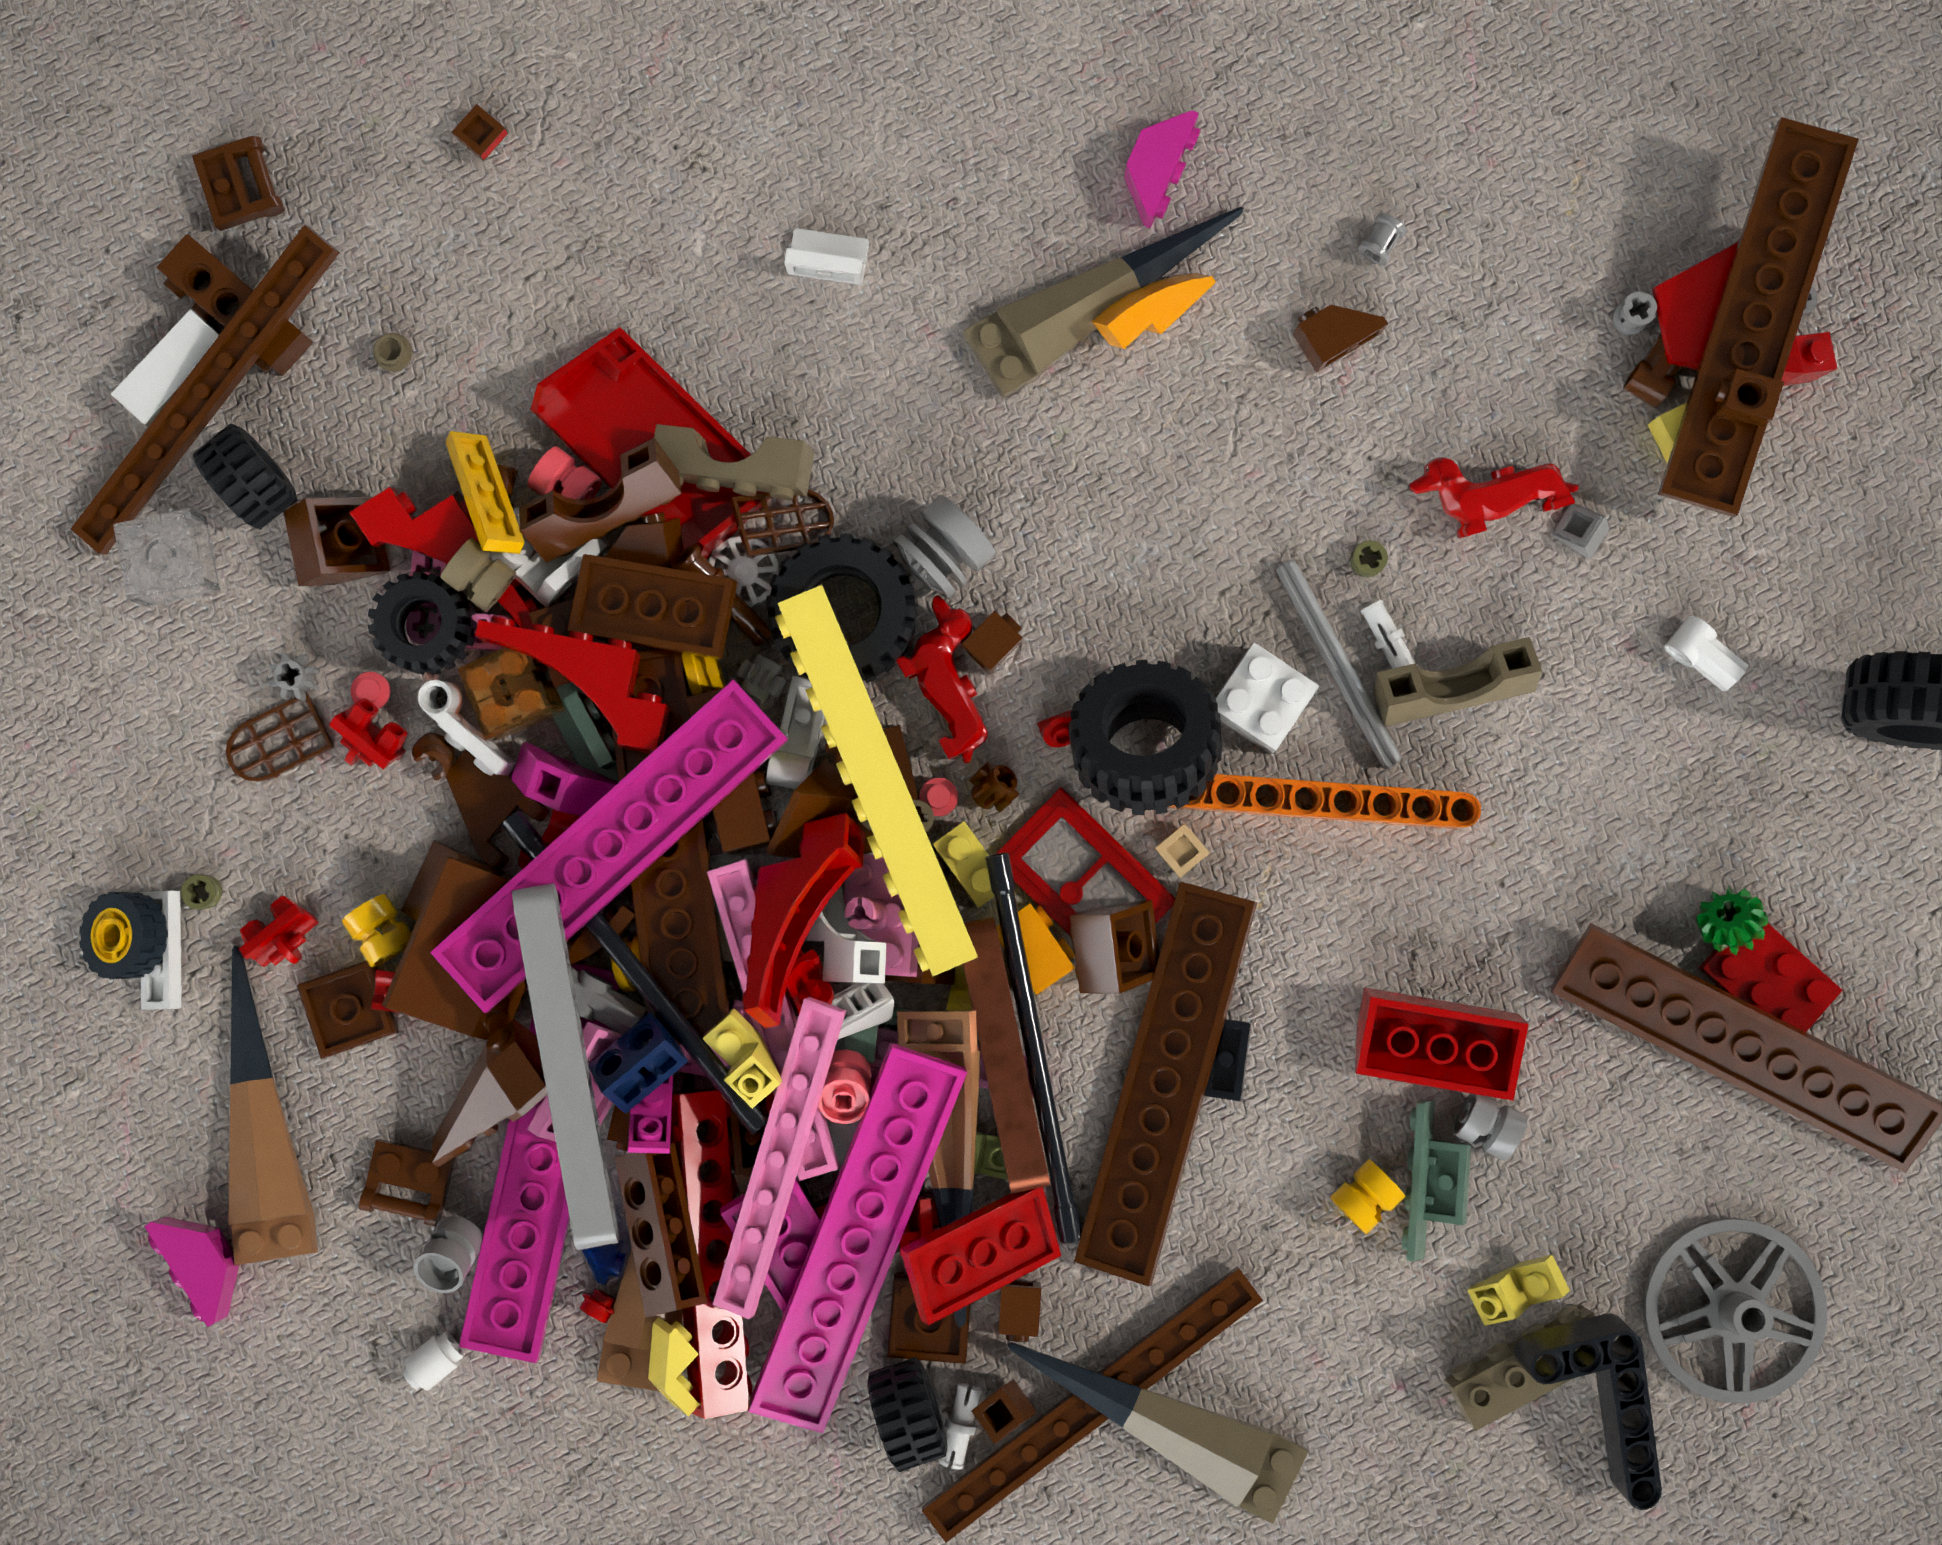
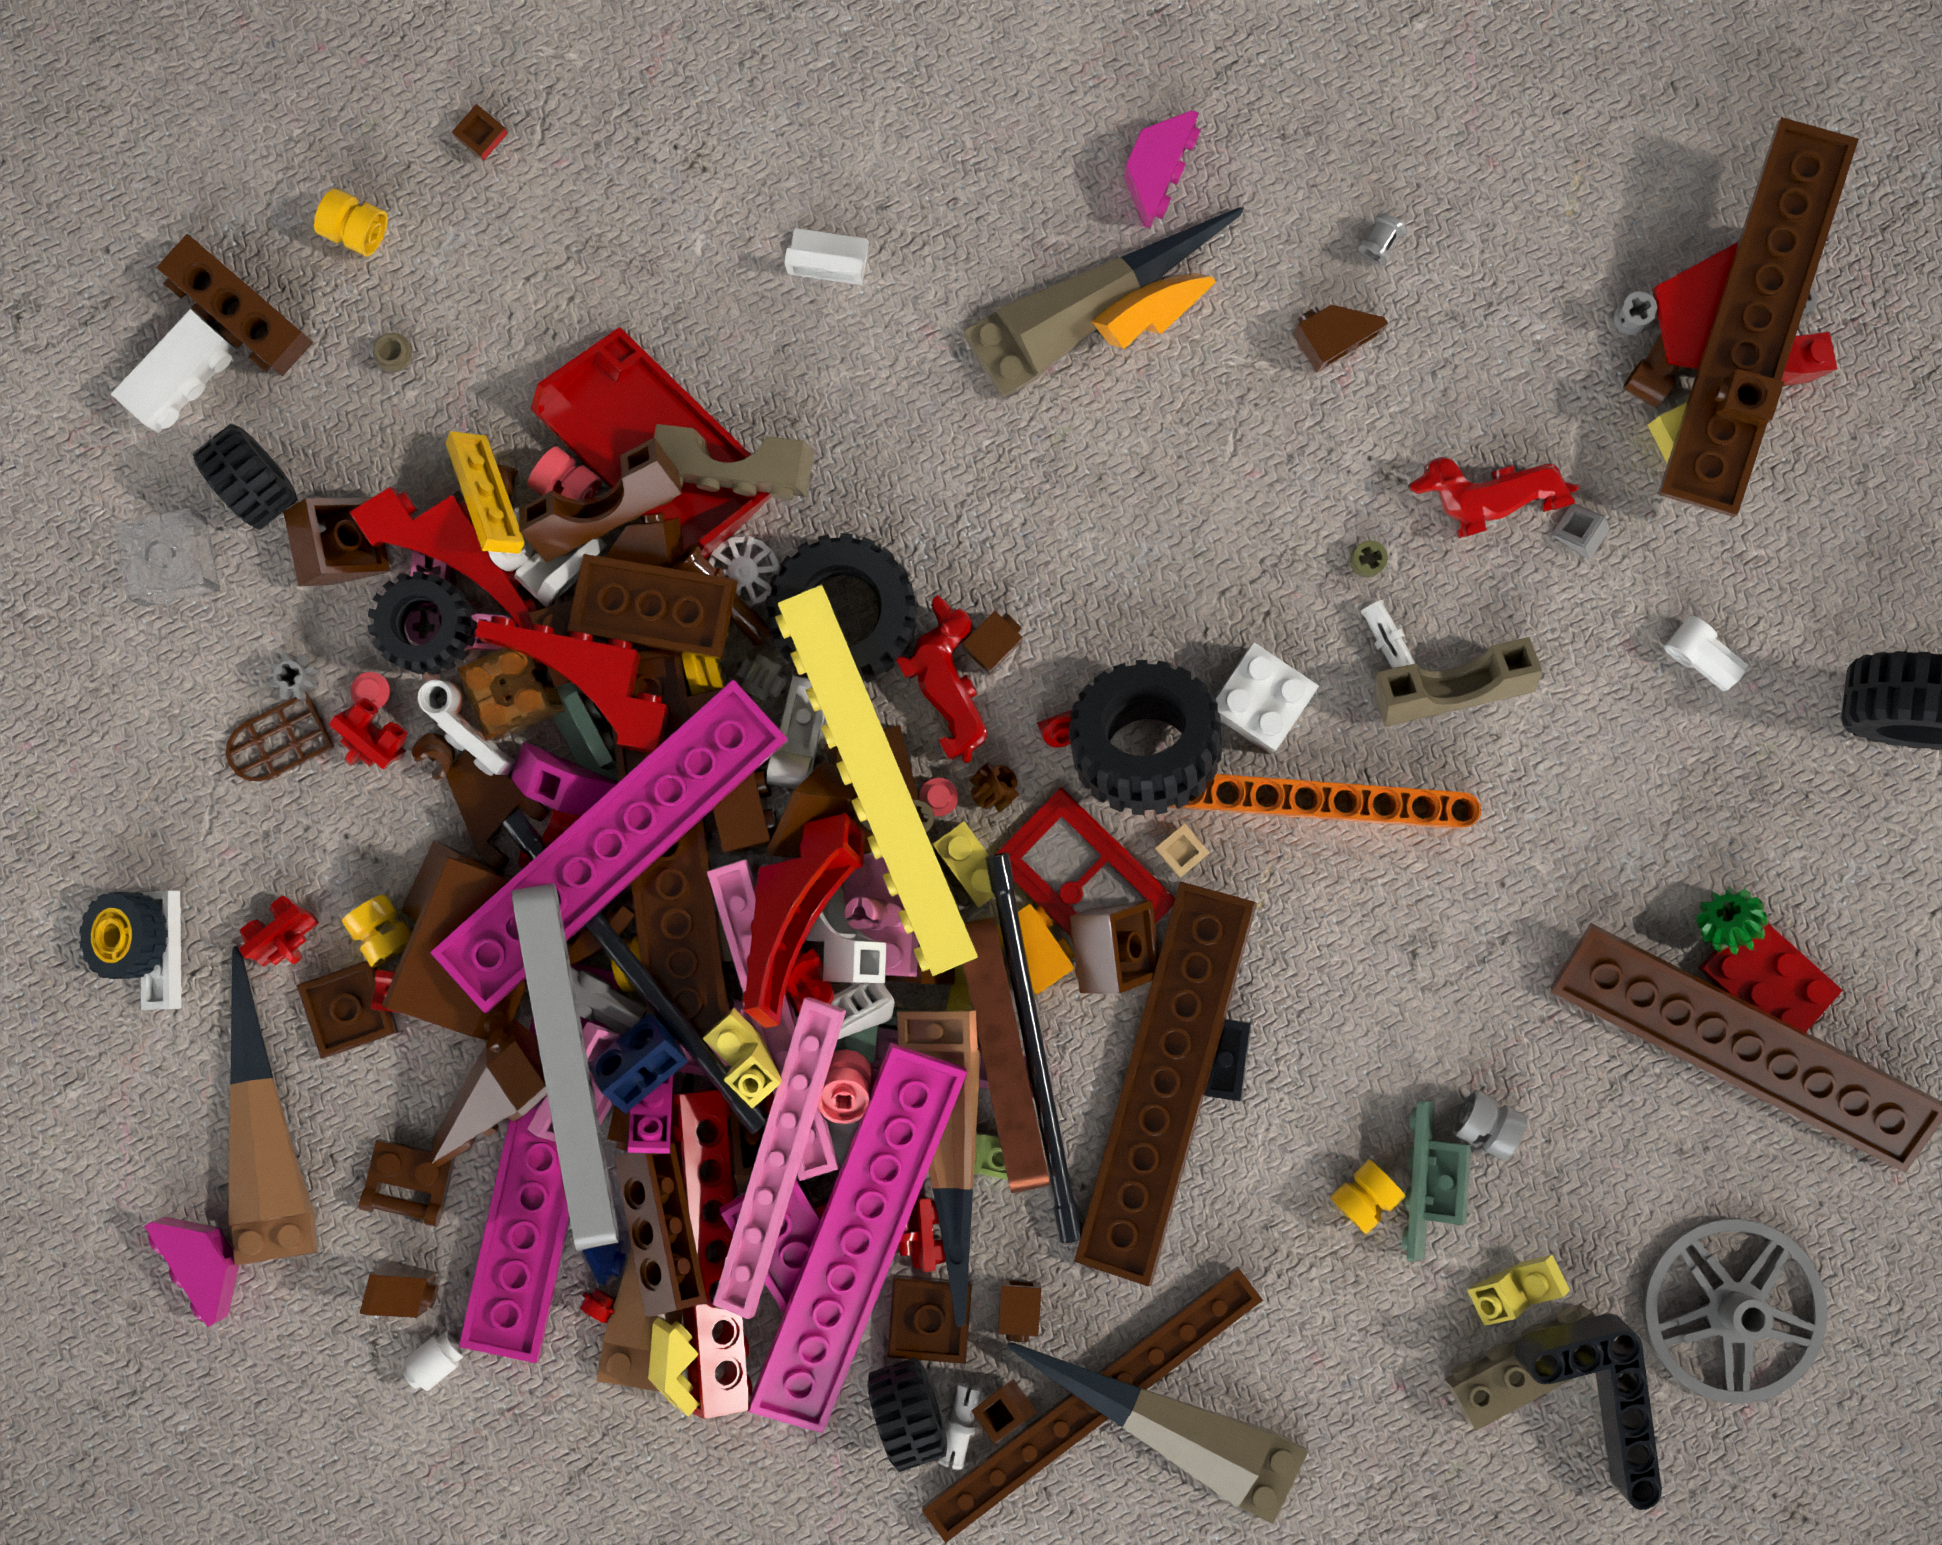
reddish brown plate [71,225,340,555] -> none
olive bush [181,874,222,910] -> none
reddish brown plate [192,136,285,231] -> none
light grey wheel [414,1216,483,1293] -> none
dark tan wheel [440,538,517,612] -> none
reddish brown window [730,489,834,558] -> none
light grey wheel [892,495,996,600] -> none
red plate [900,1187,1061,1326] -> none
light grey axle [1276,560,1401,769] -> none
red slope [1355,987,1529,1101] -> none
none -> yellow wheel [314,188,388,257]
none -> reddish brown slope [360,1261,439,1318]

